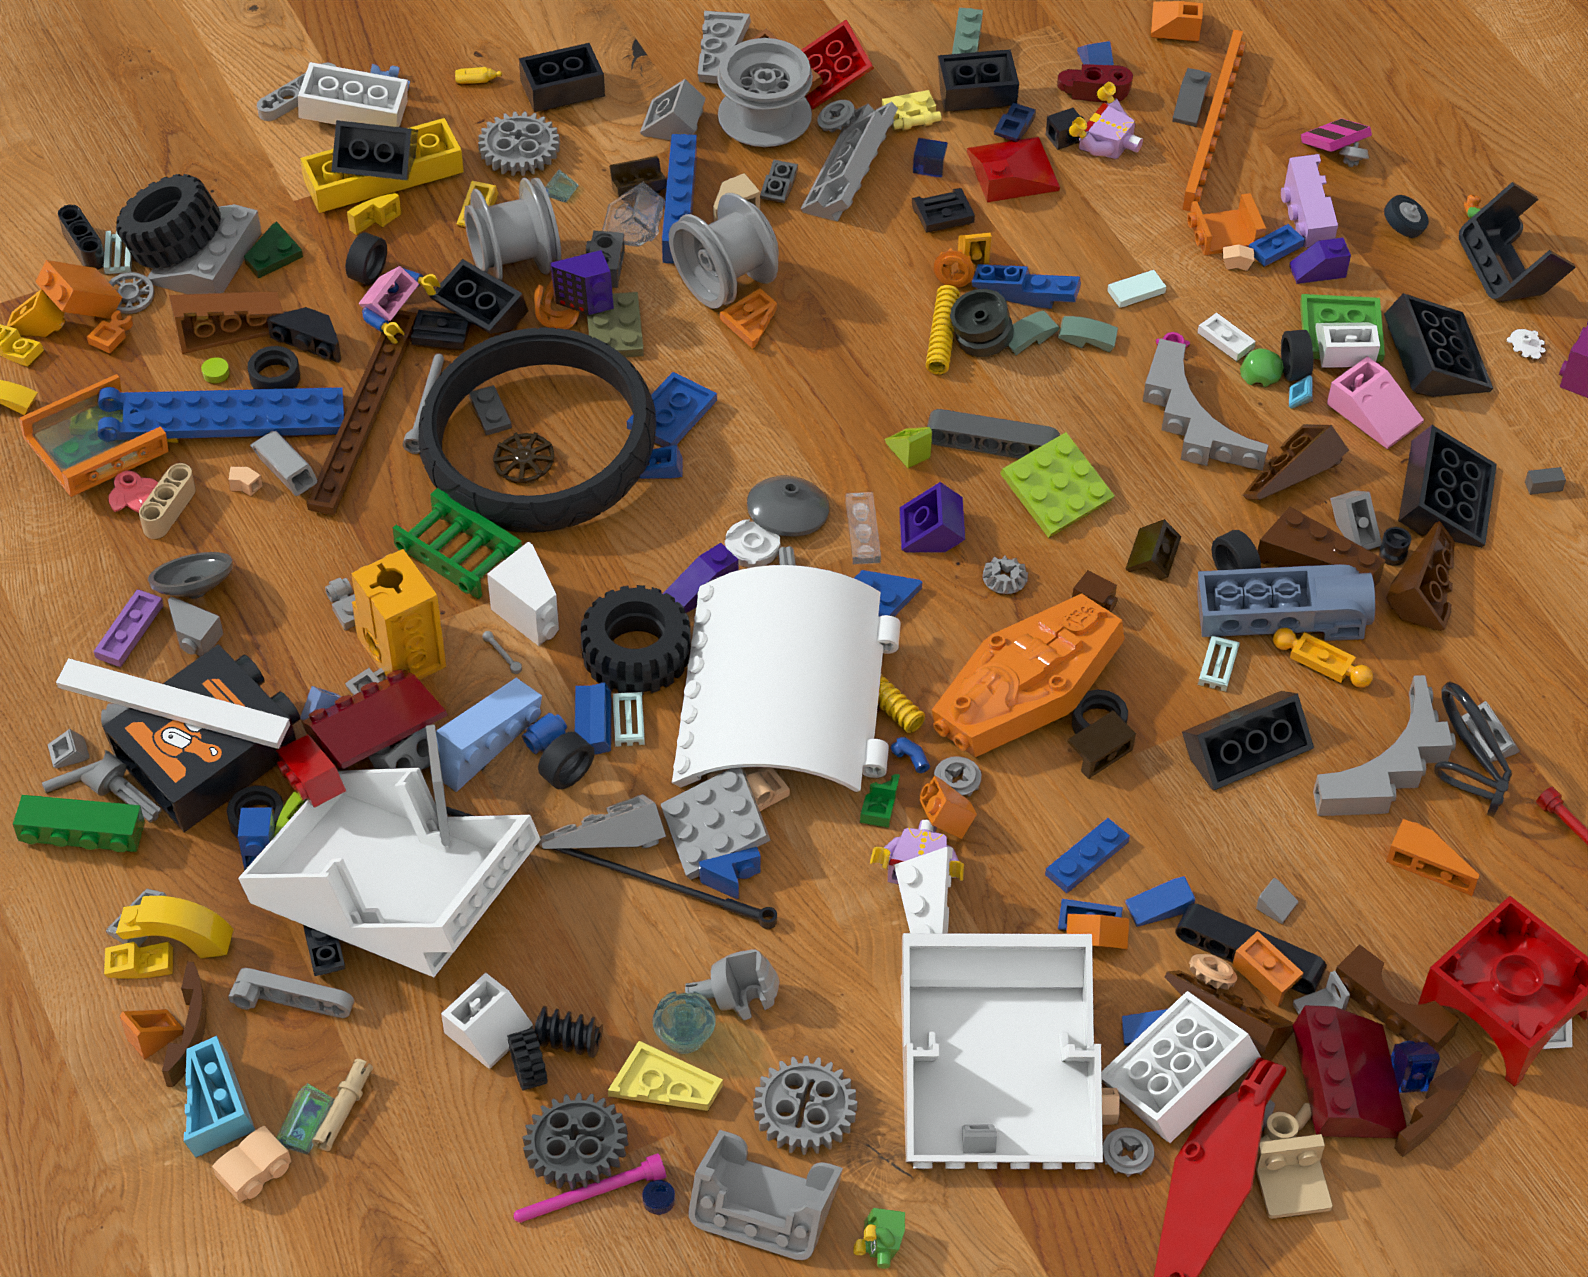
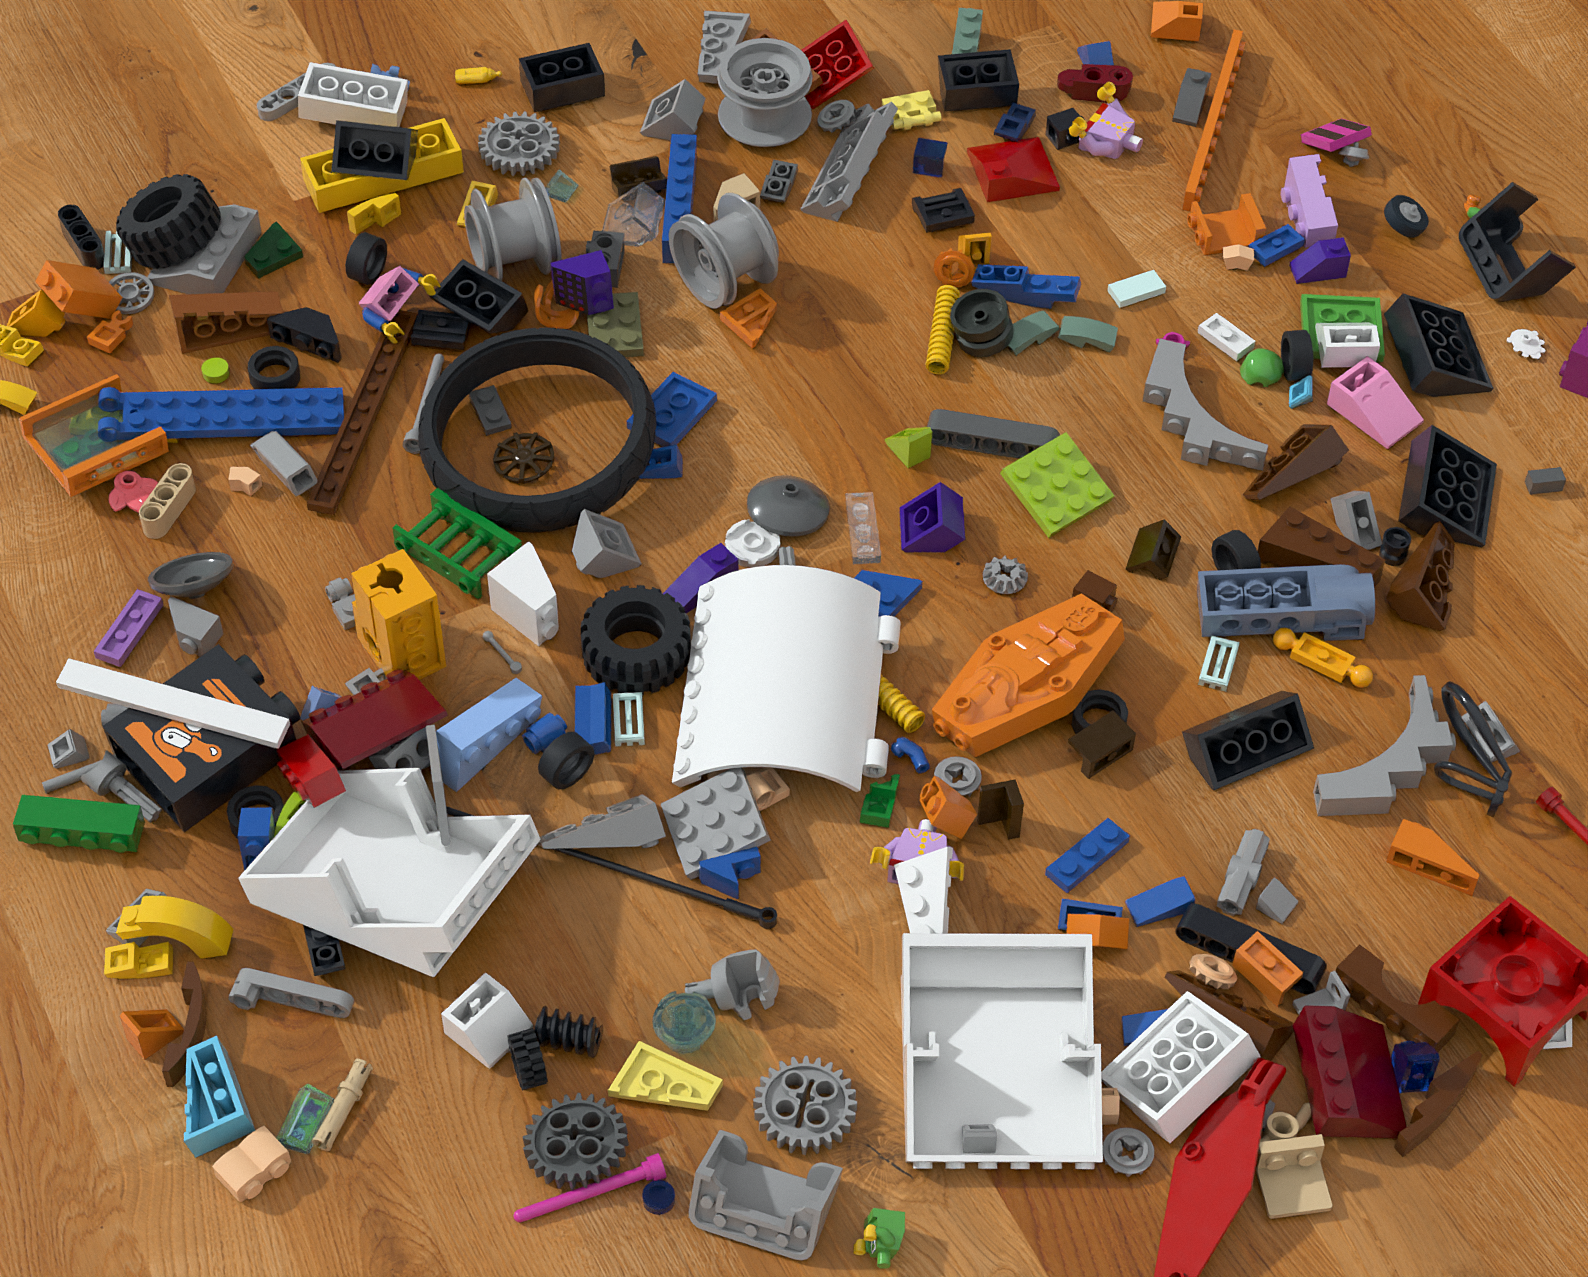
none -> light grey slope [572,509,641,578]
none -> dark brown panel [977,779,1024,840]
none -> light grey piece [1217,829,1270,916]

